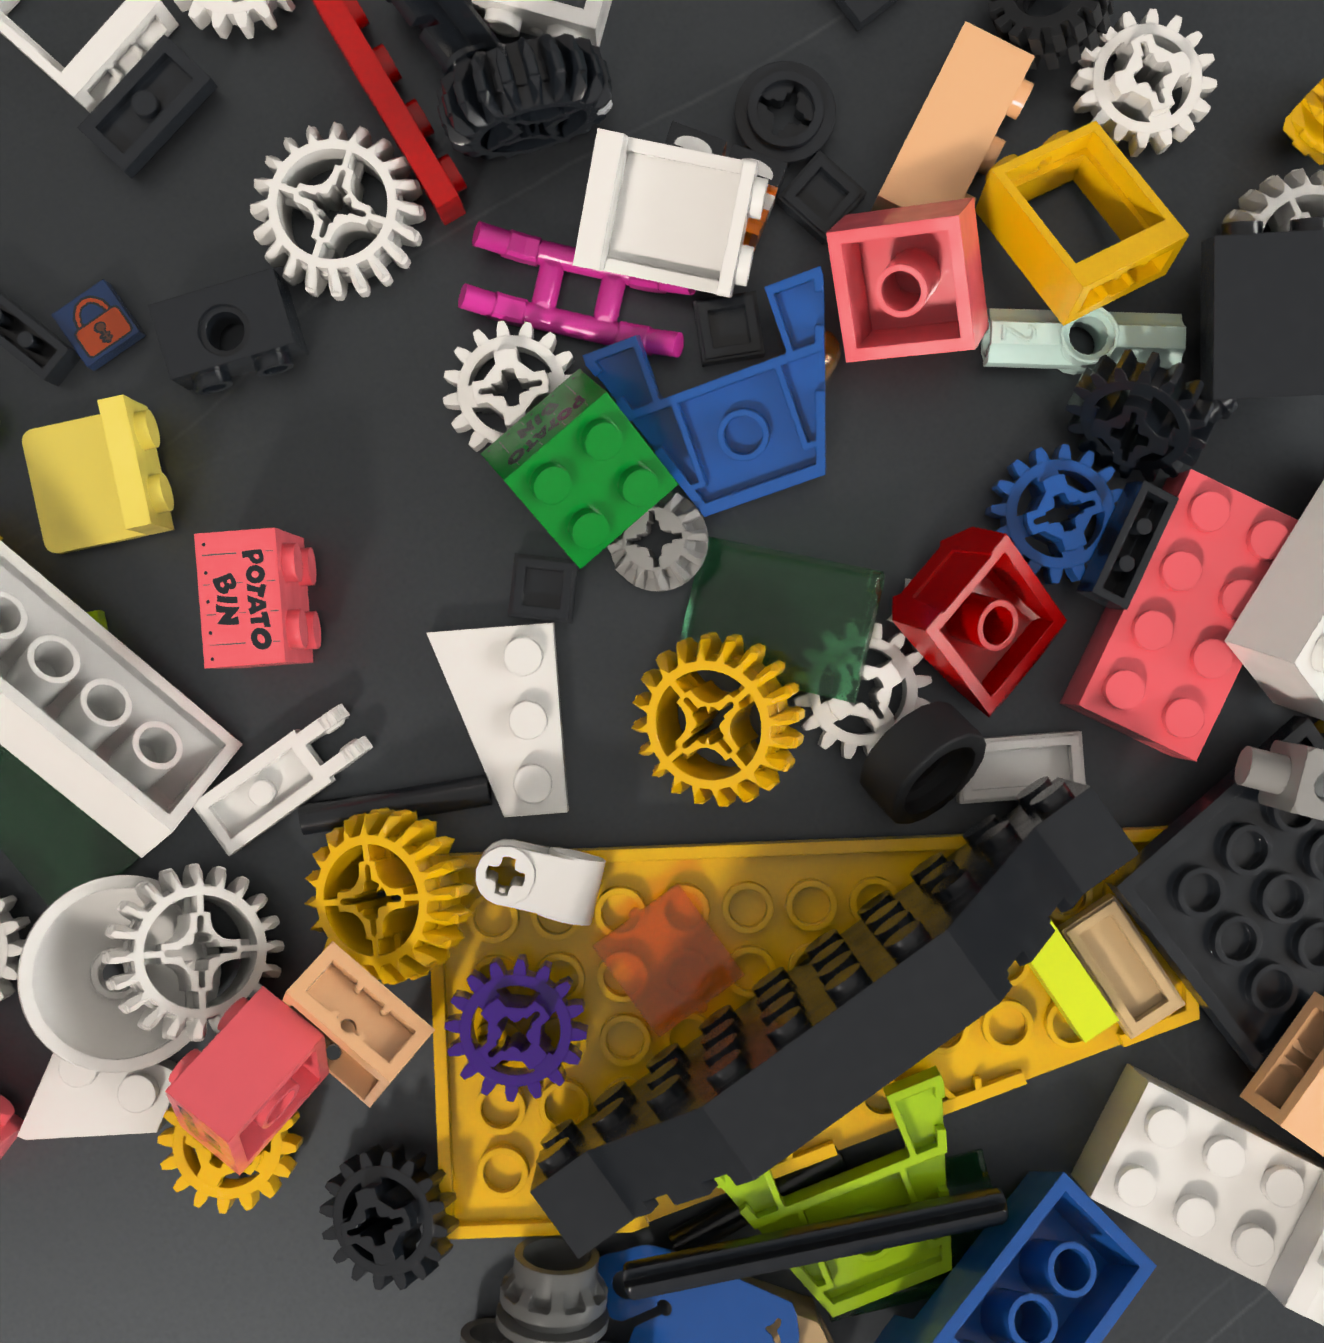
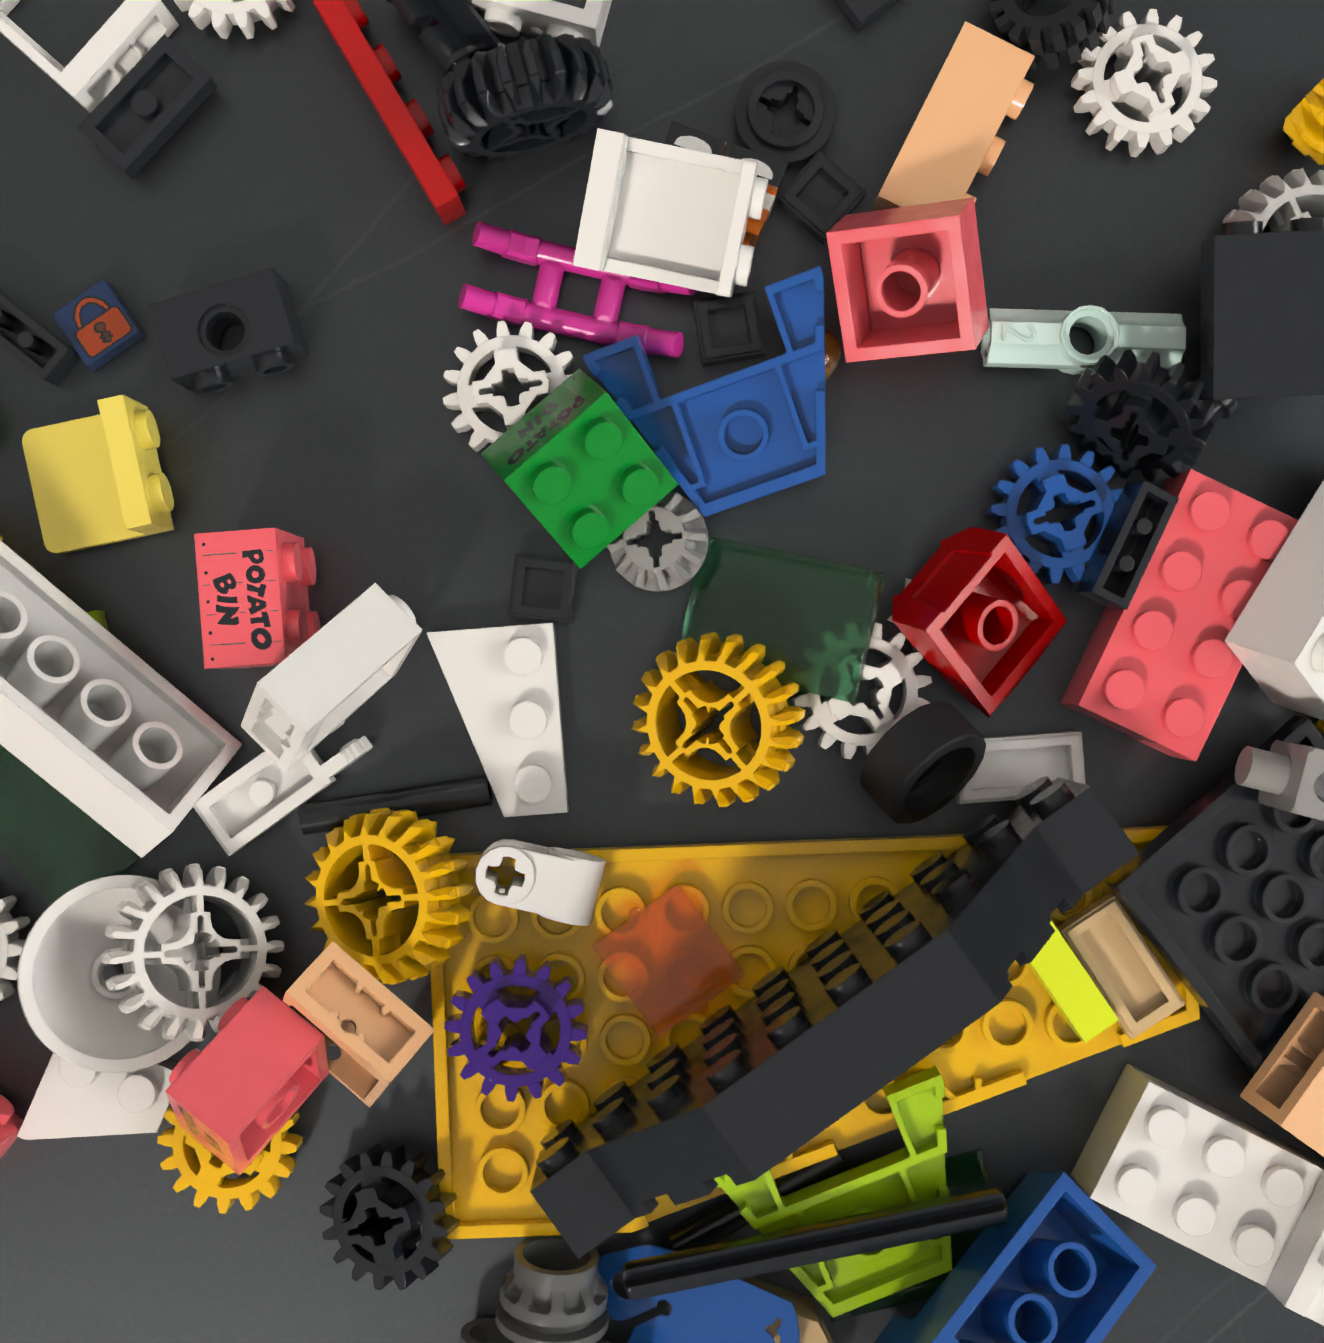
white gear [250,121,426,301] -> none
yellow window [975,121,1189,326] -> none
none -> white window [241,583,422,772]

